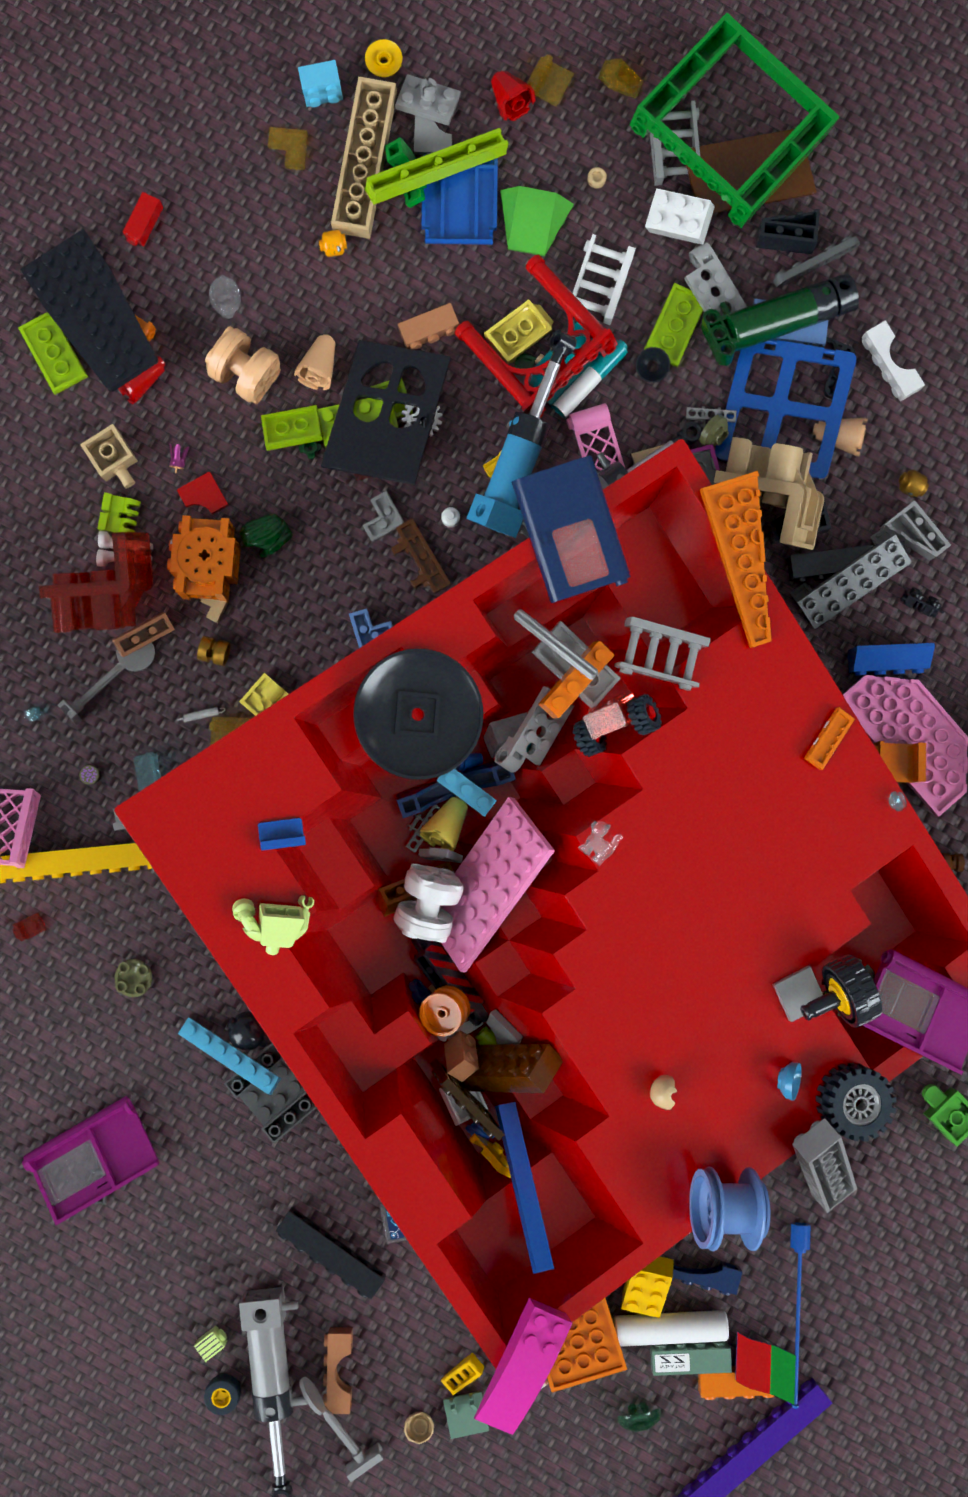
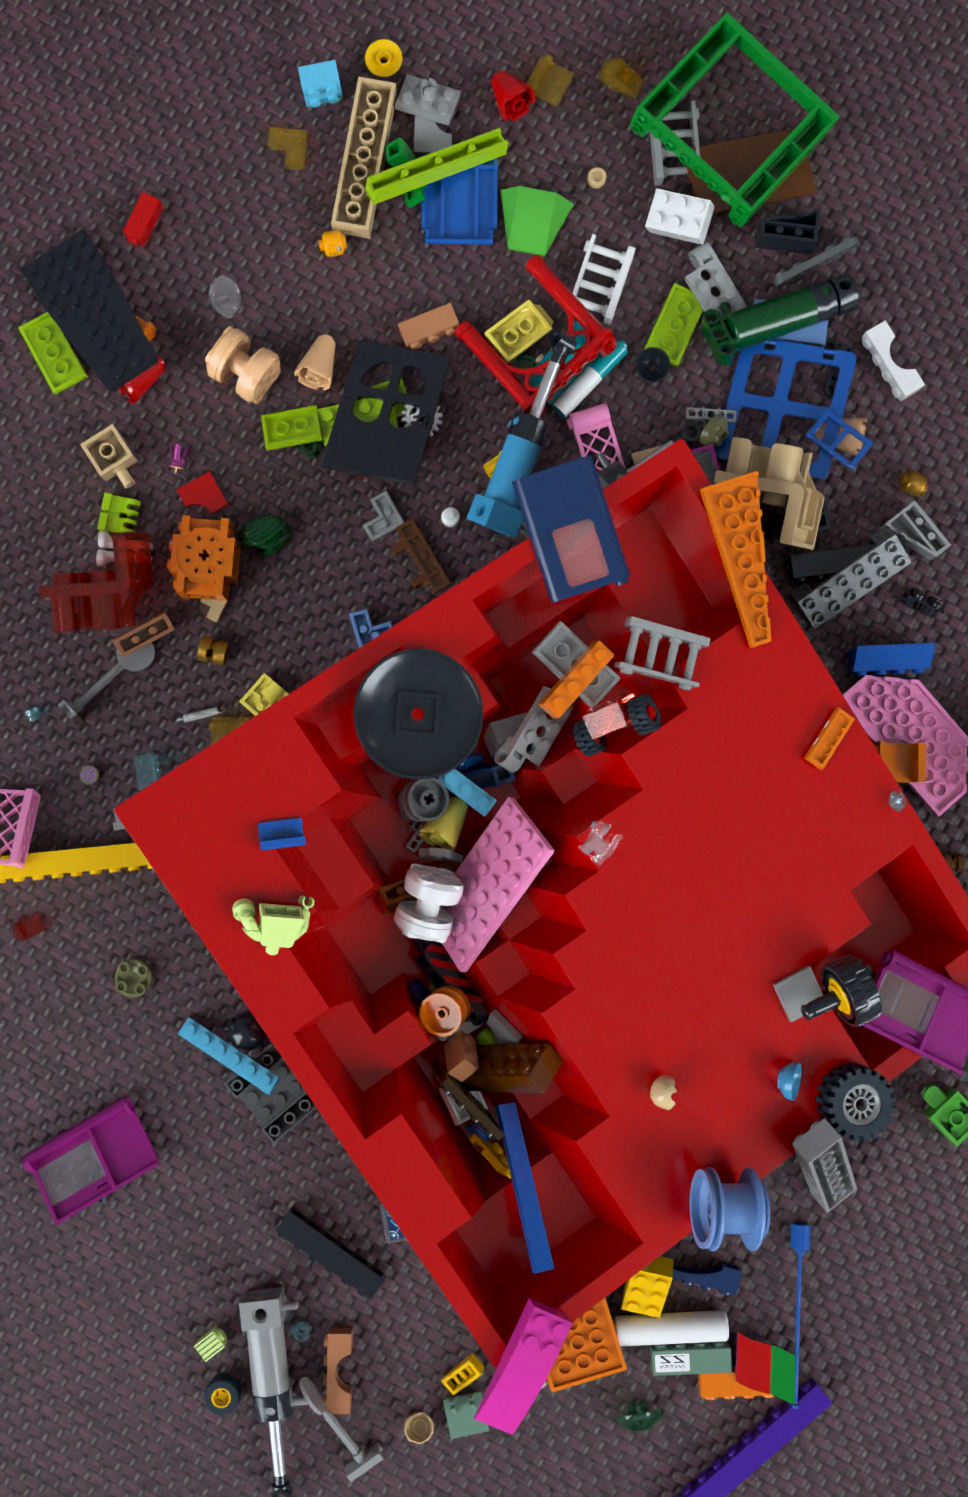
light grey axle [514,609,598,680] -> none
none -> clear light blue plate [292,1322,311,1342]
none -> dark grey wheel [398,778,449,822]
none -> blue window [805,409,873,471]

